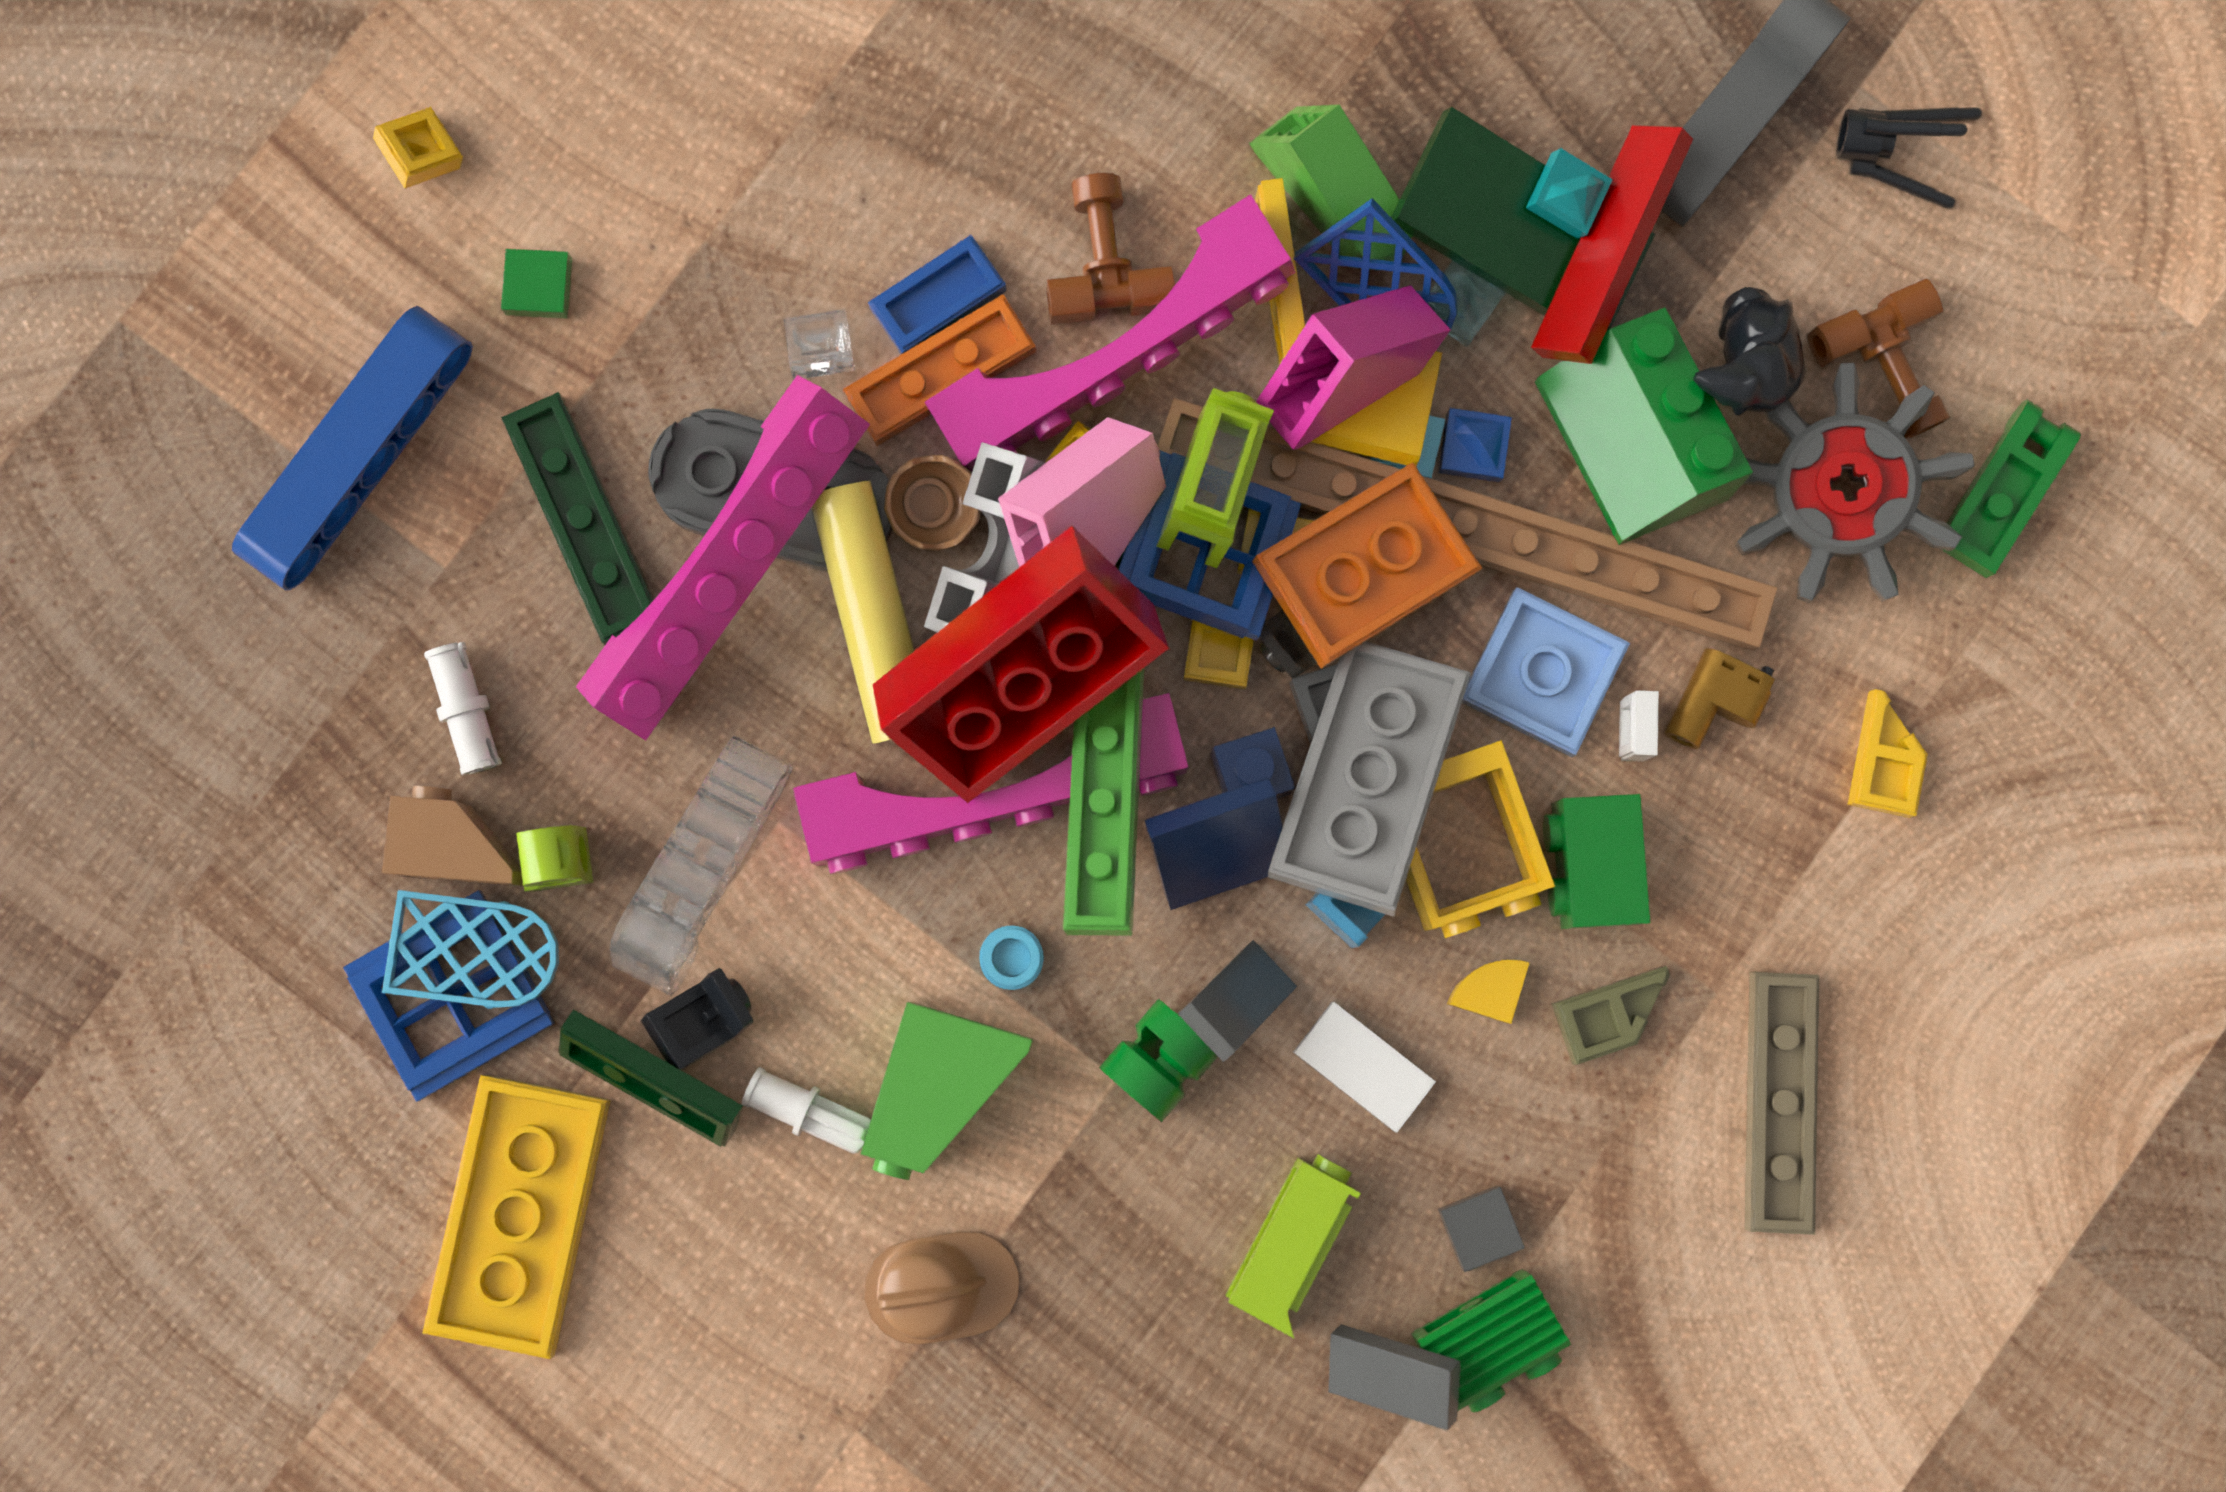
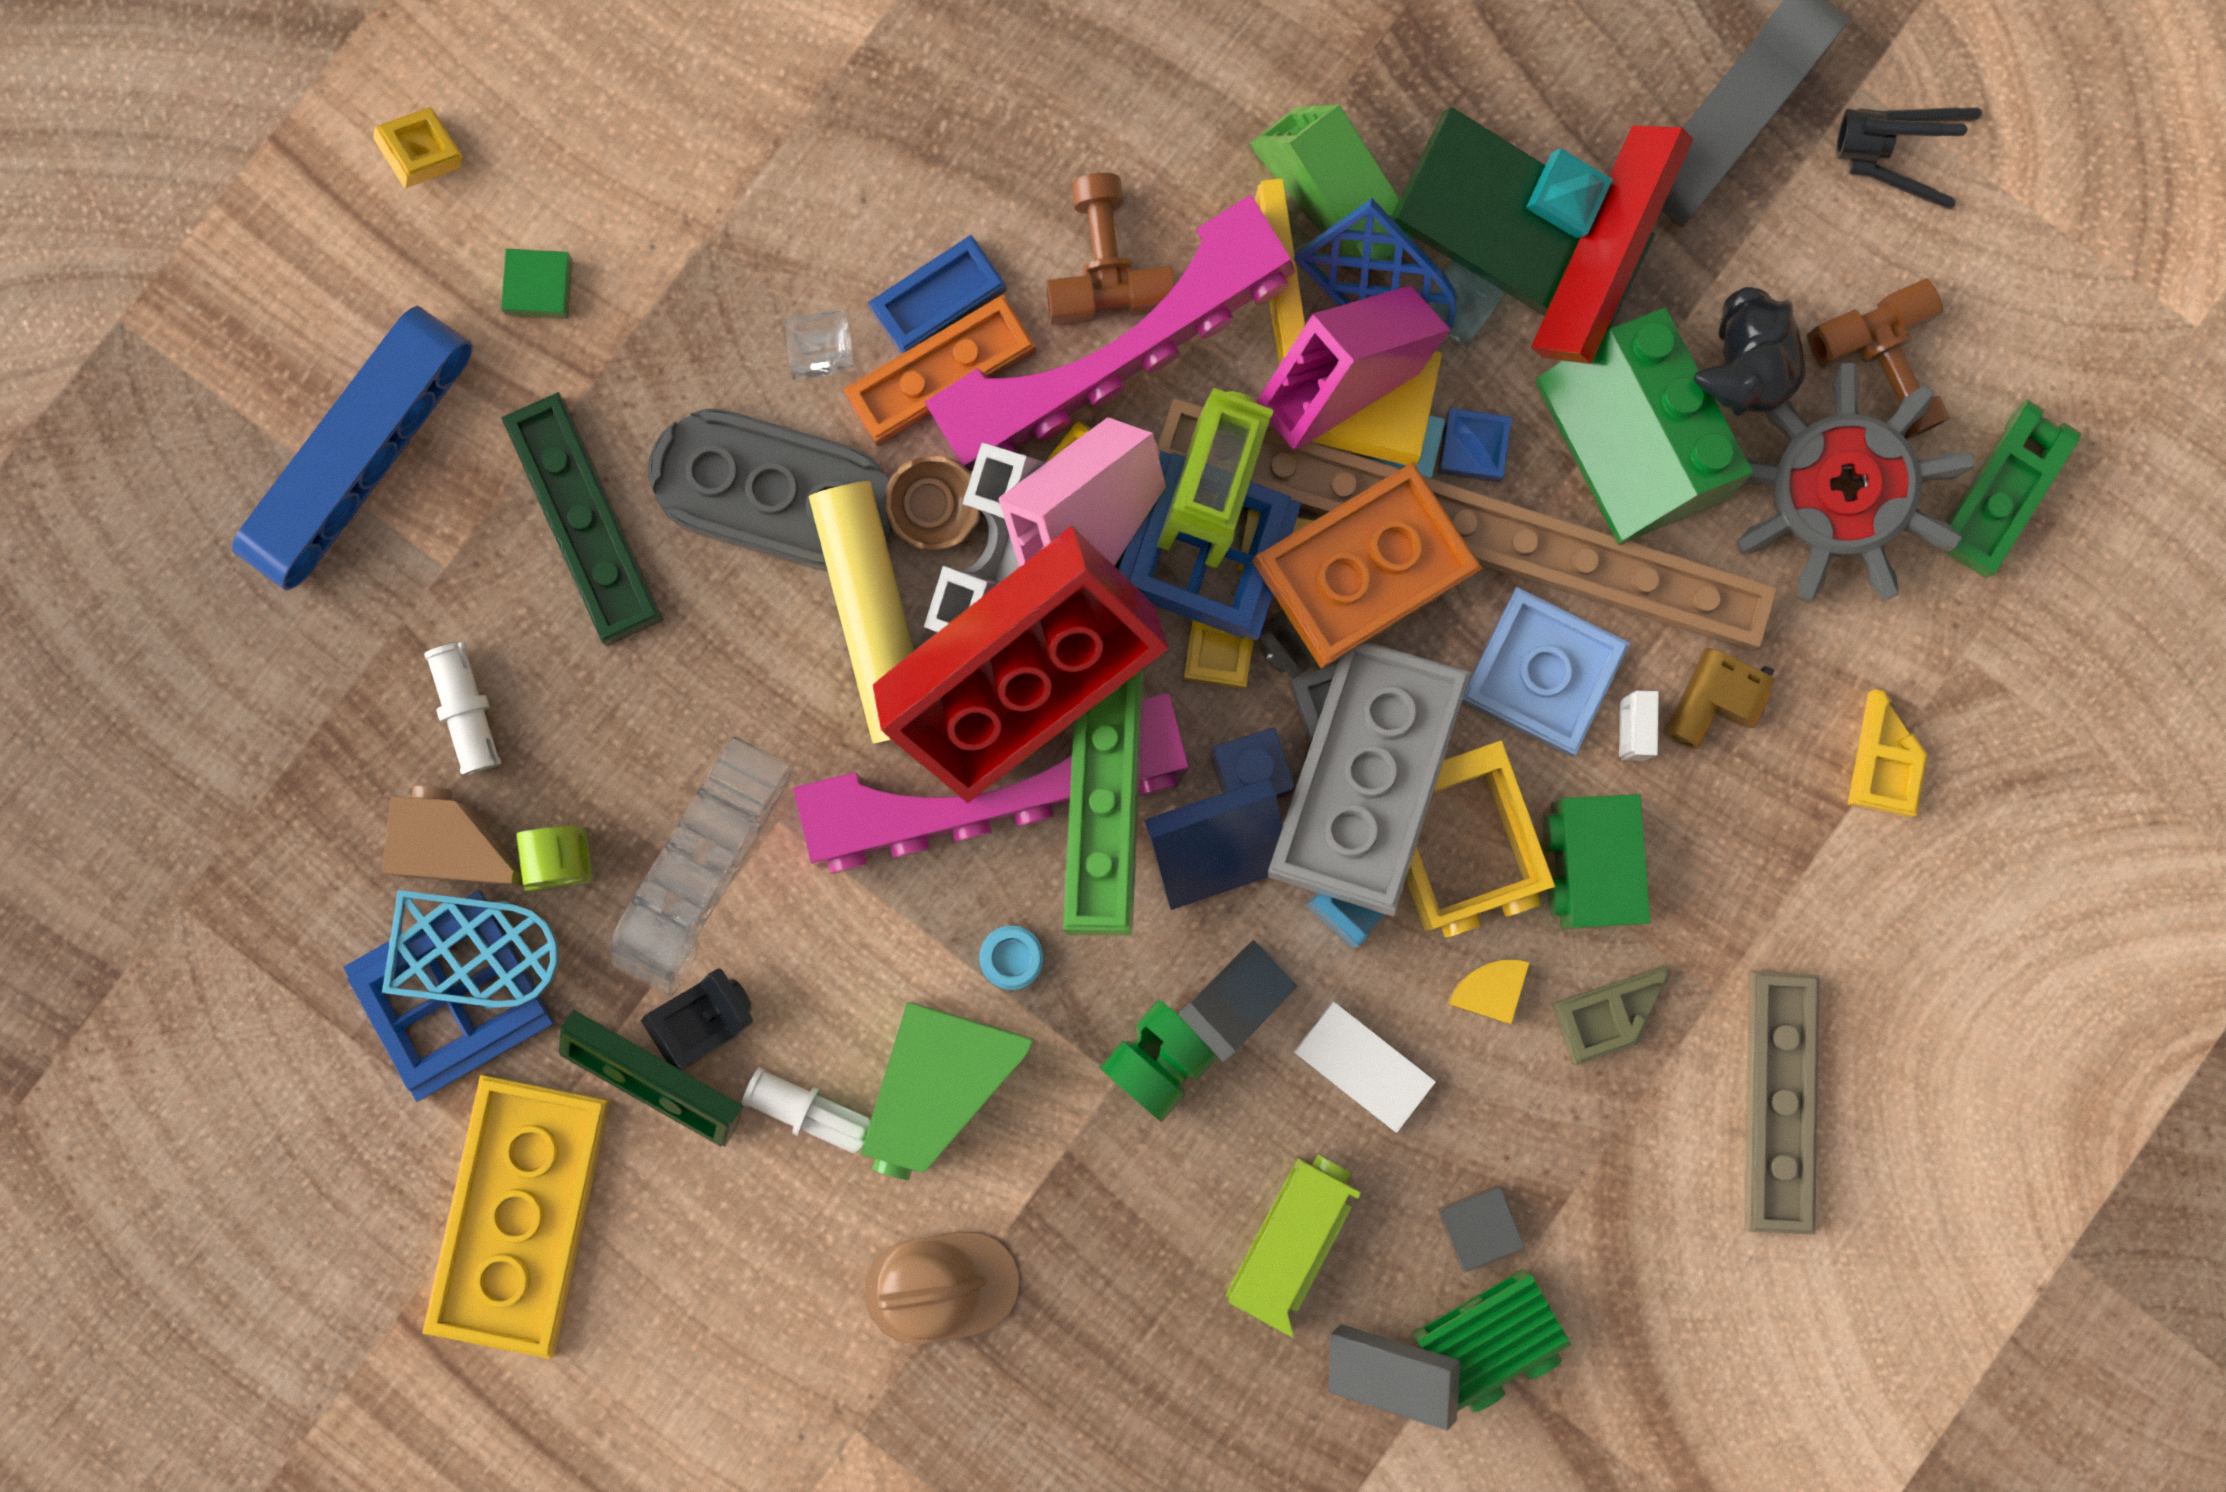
dark pink arch [576,375,870,741] -> none

